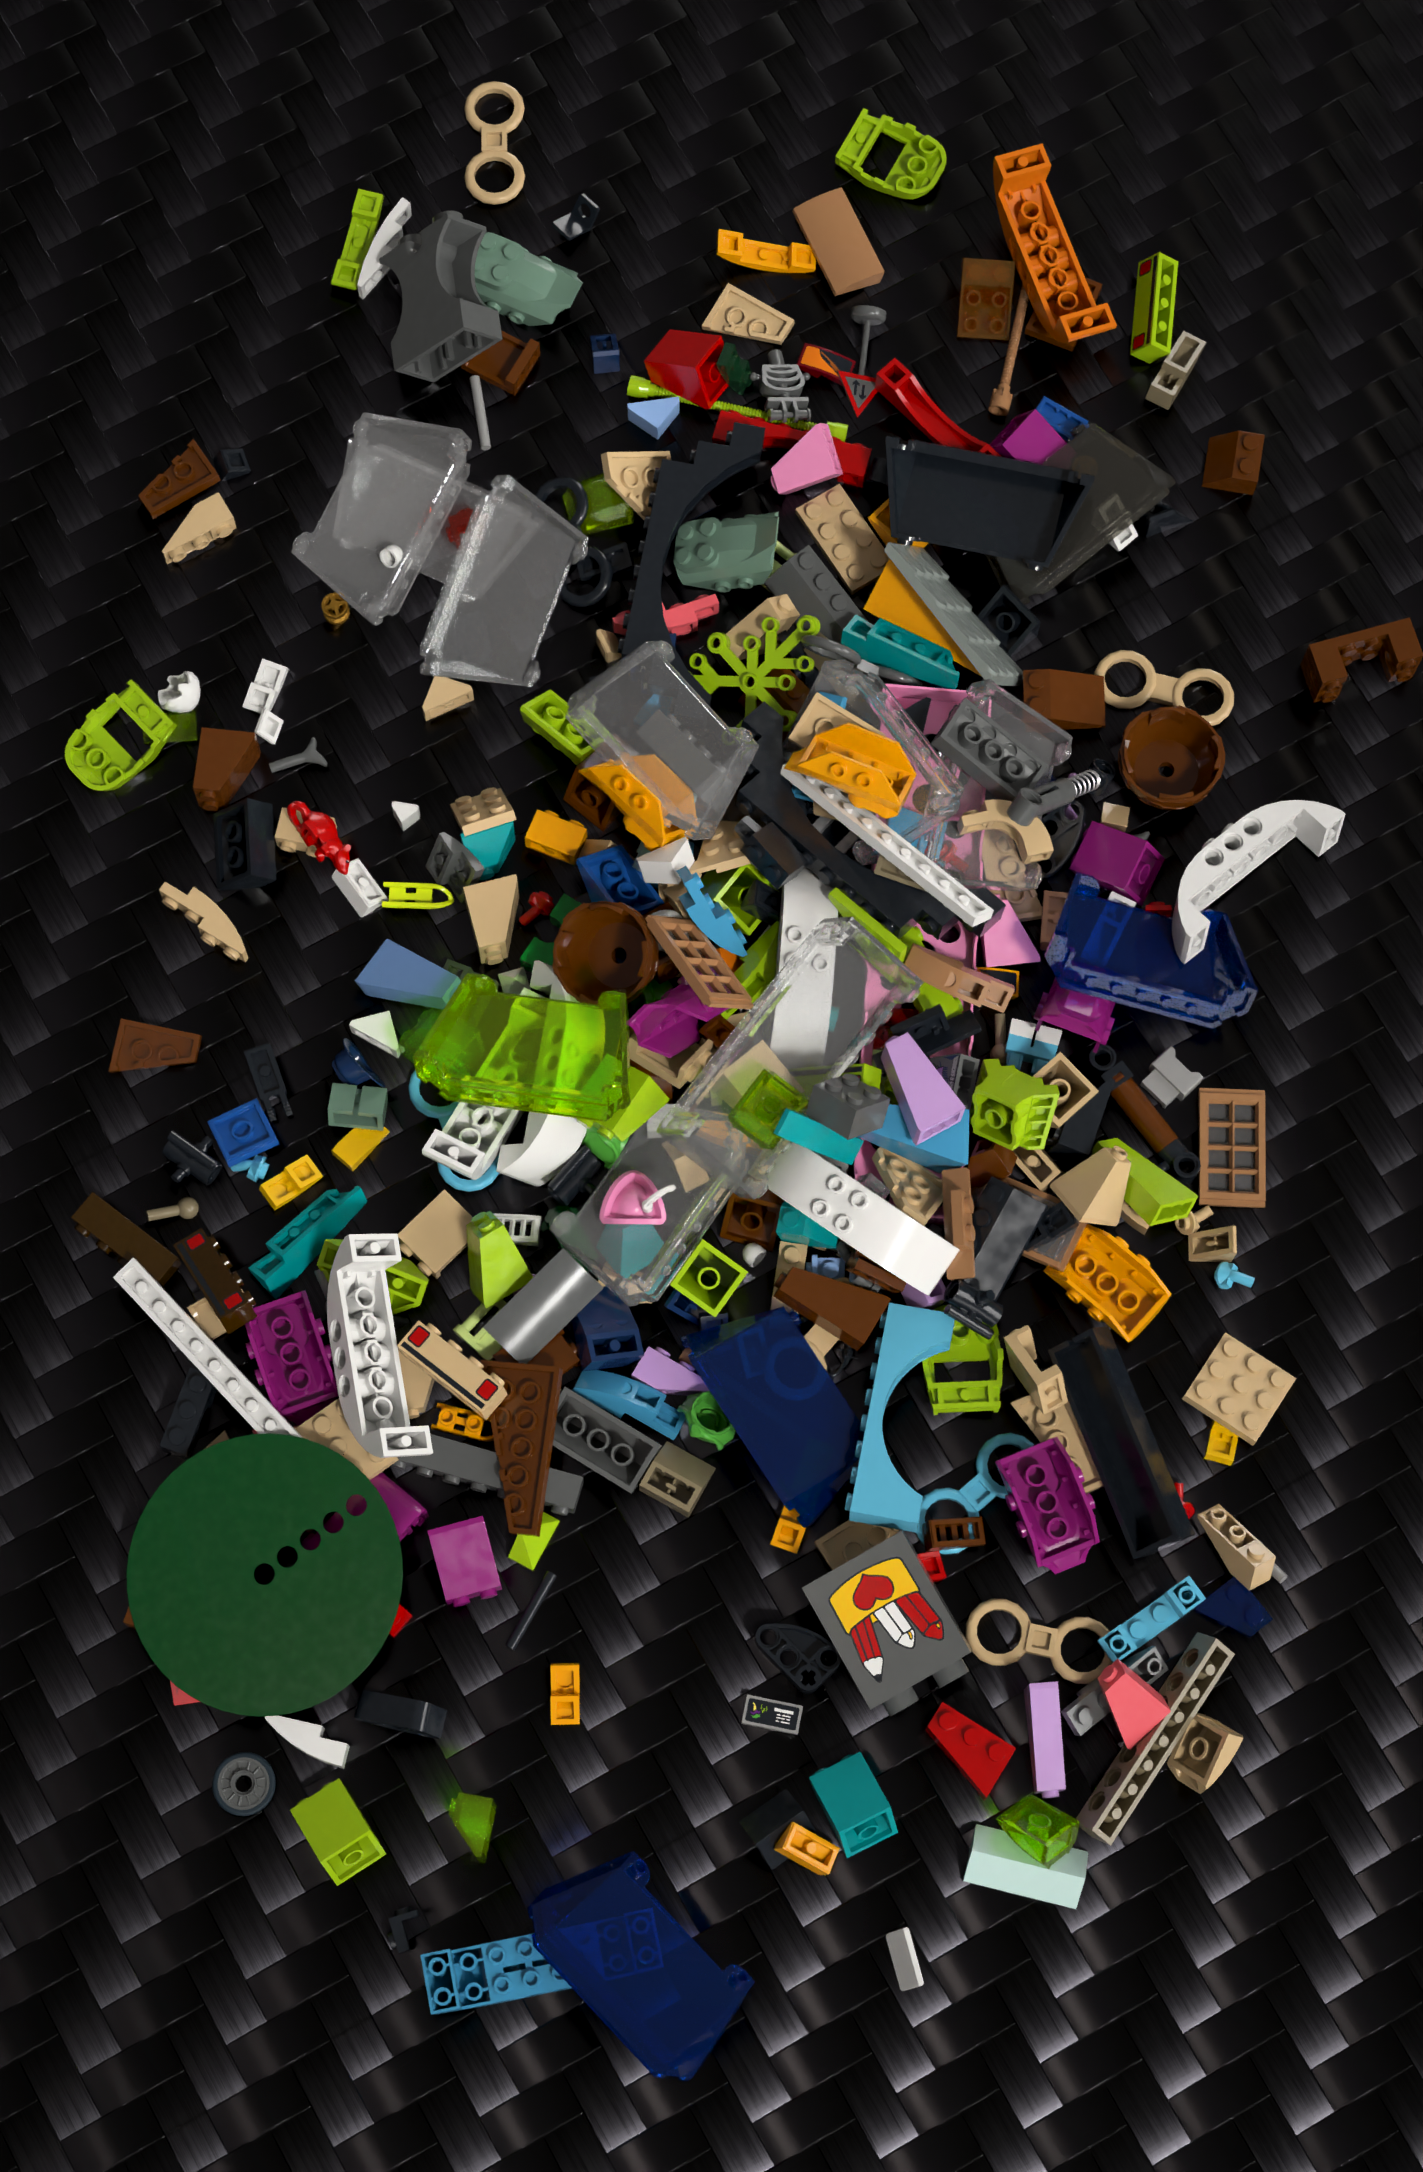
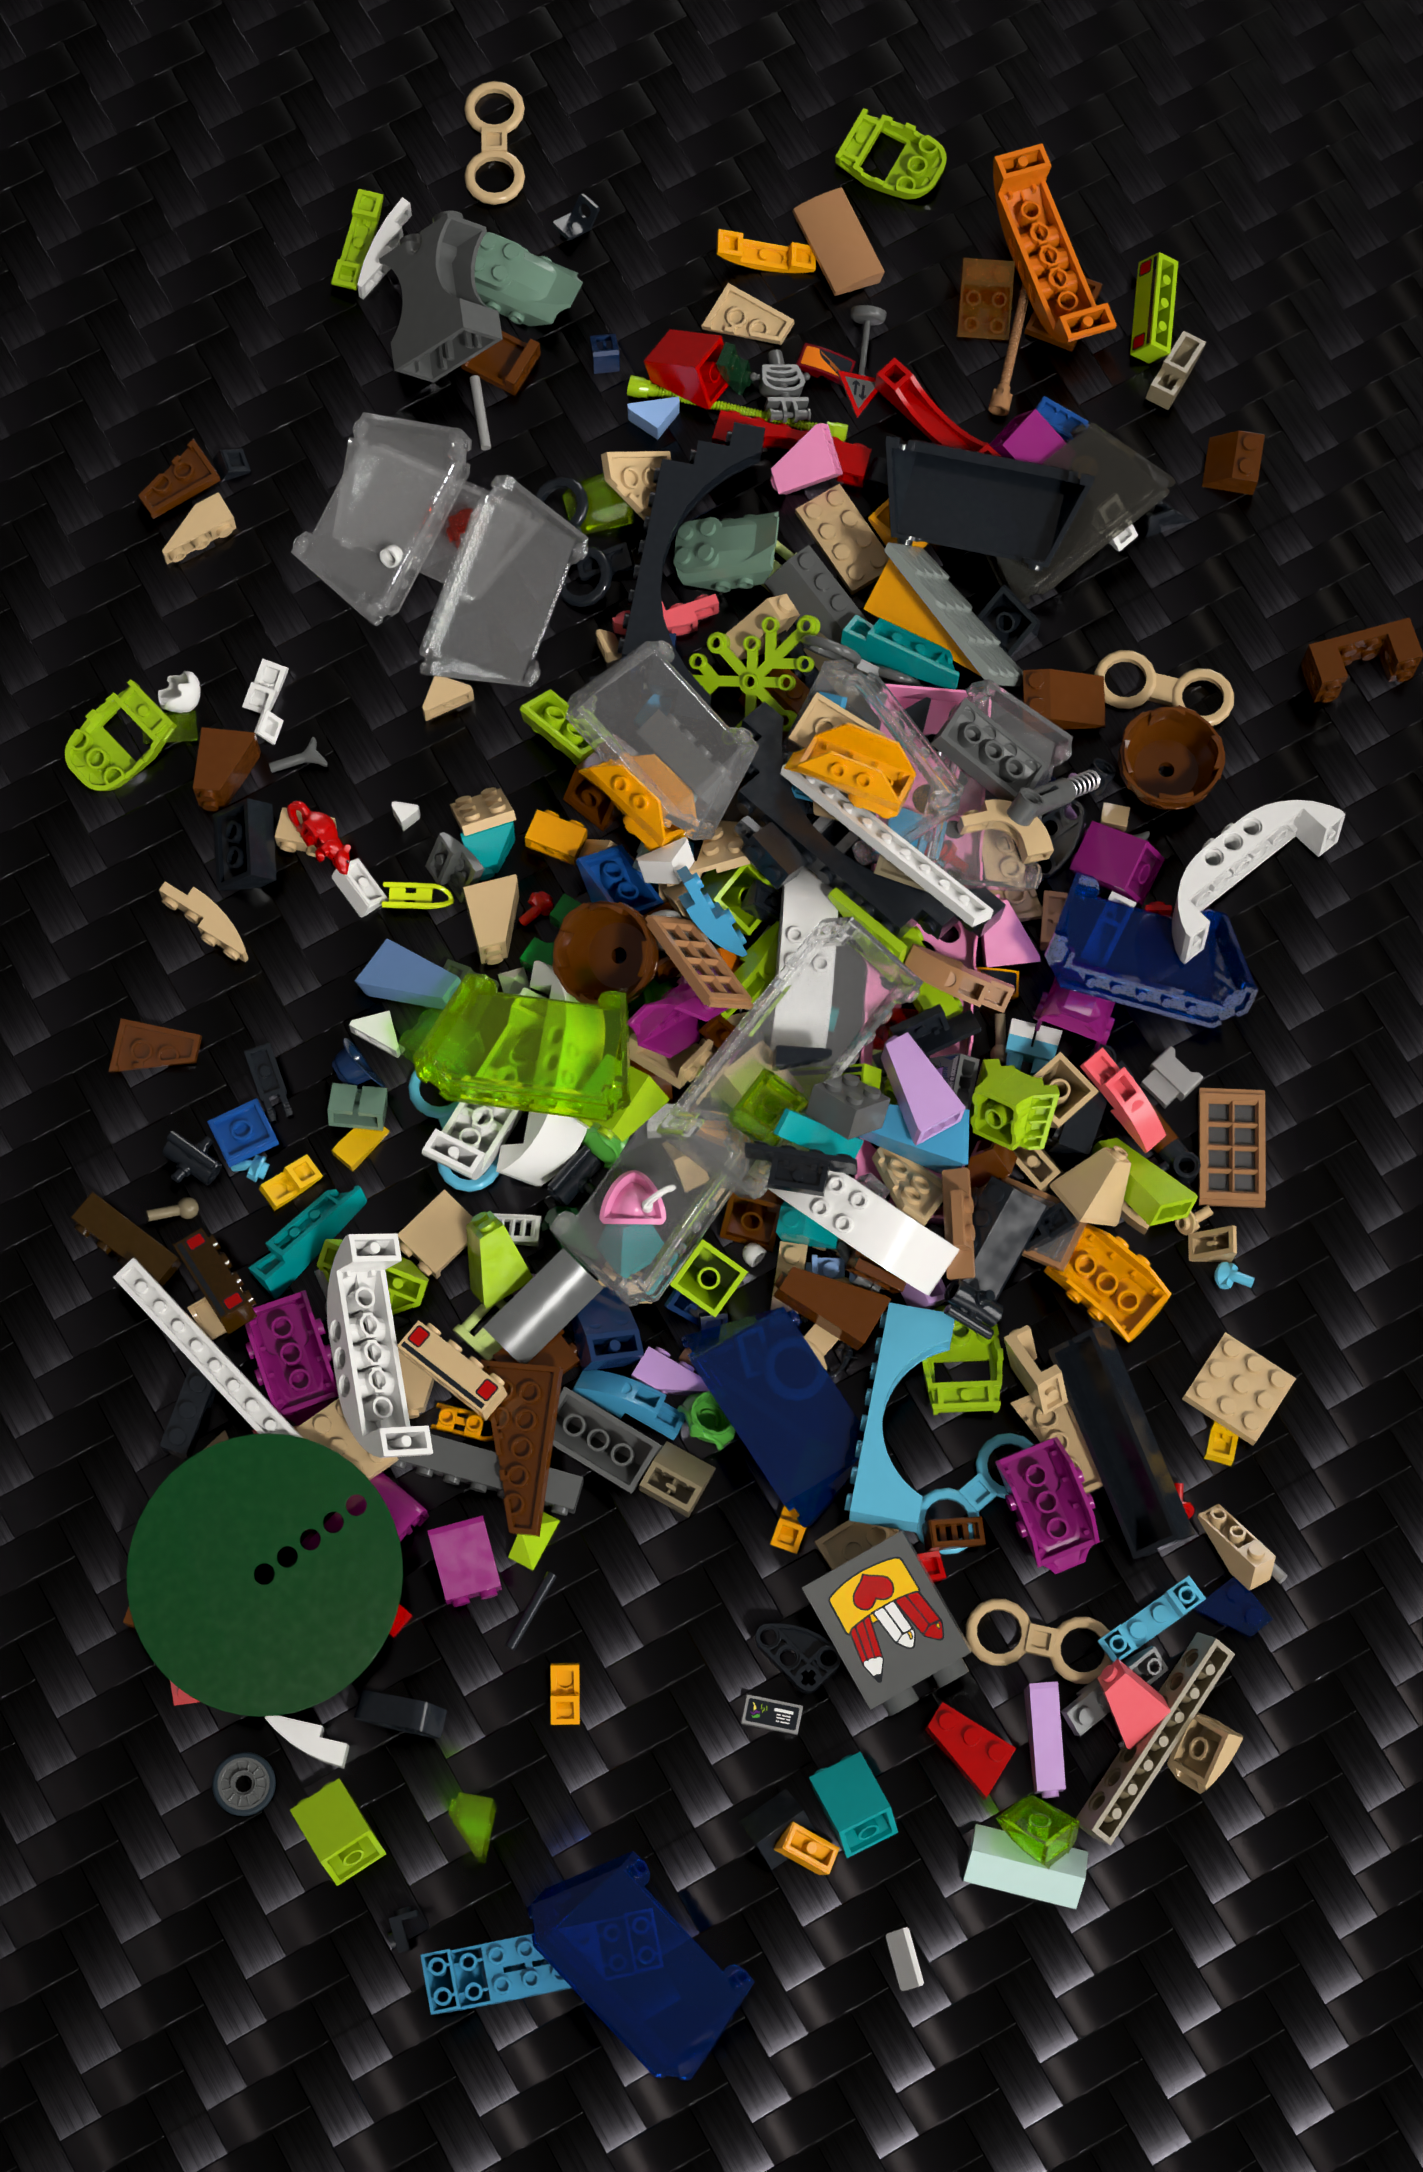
pearl gold wheel [321,592,350,625] -> none
none -> black bracket [744,1141,858,1197]
none -> black slope [772,1045,832,1071]
none -> coral slope [1080,1047,1166,1153]

